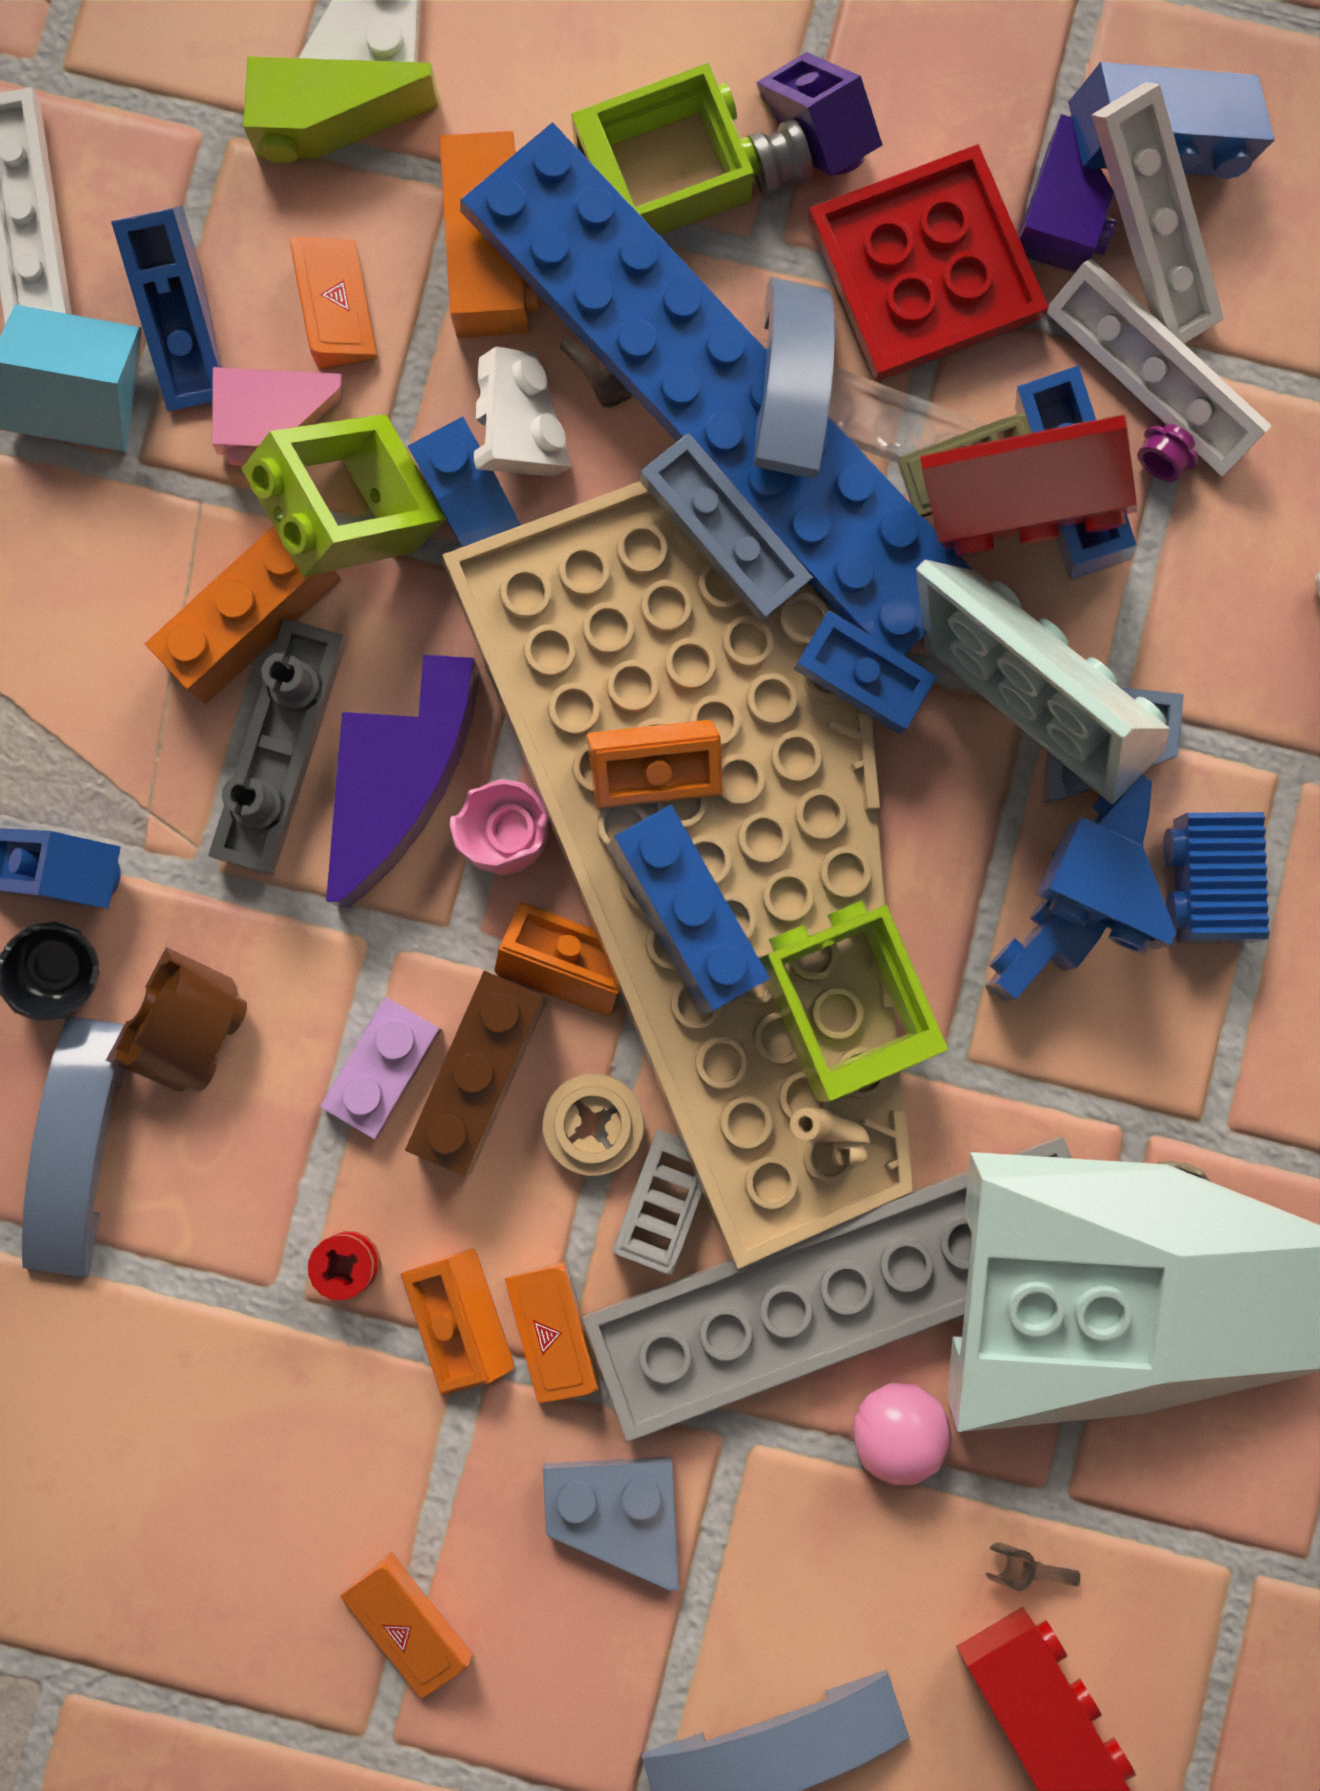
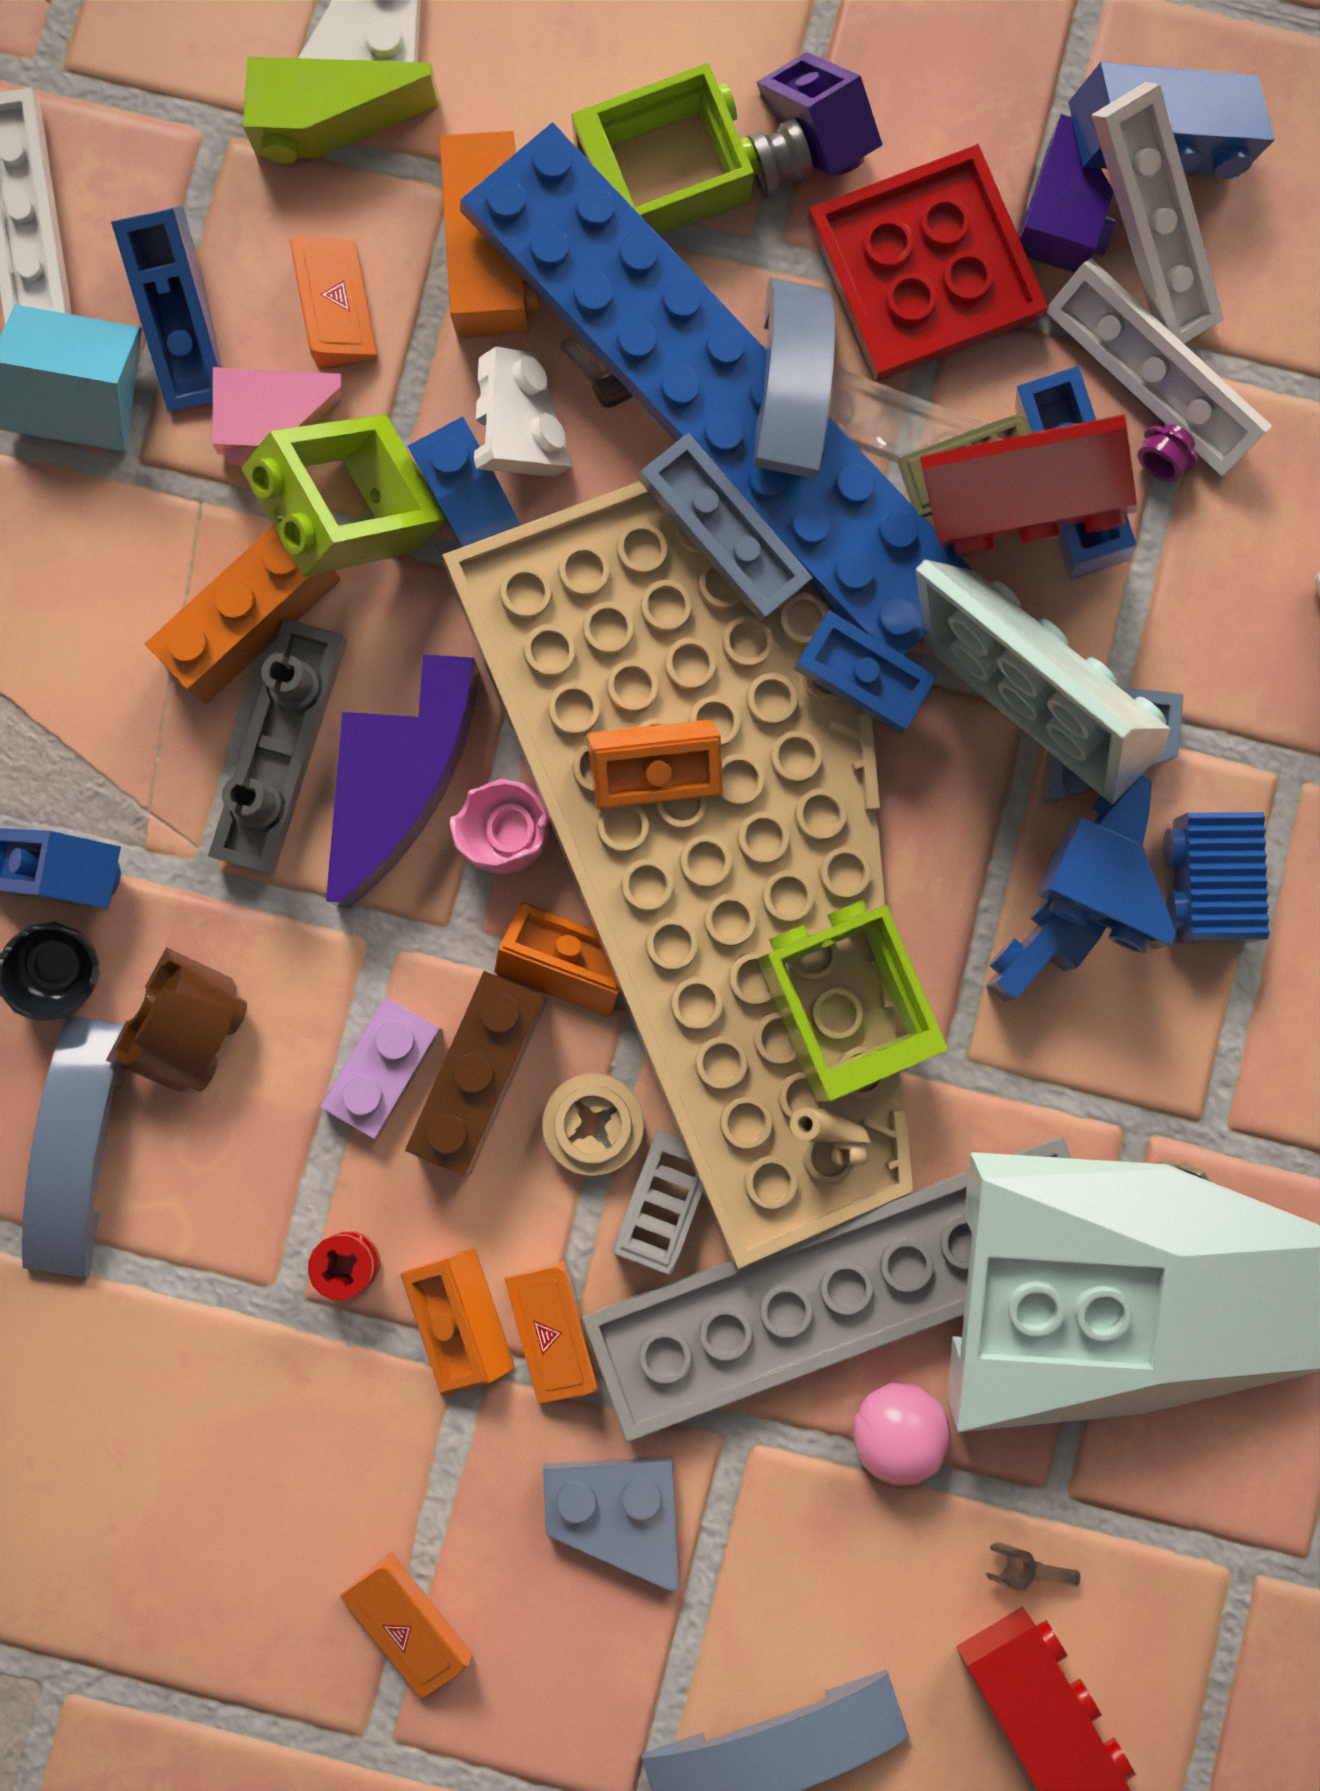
blue brick [606,804,770,1014] -> none

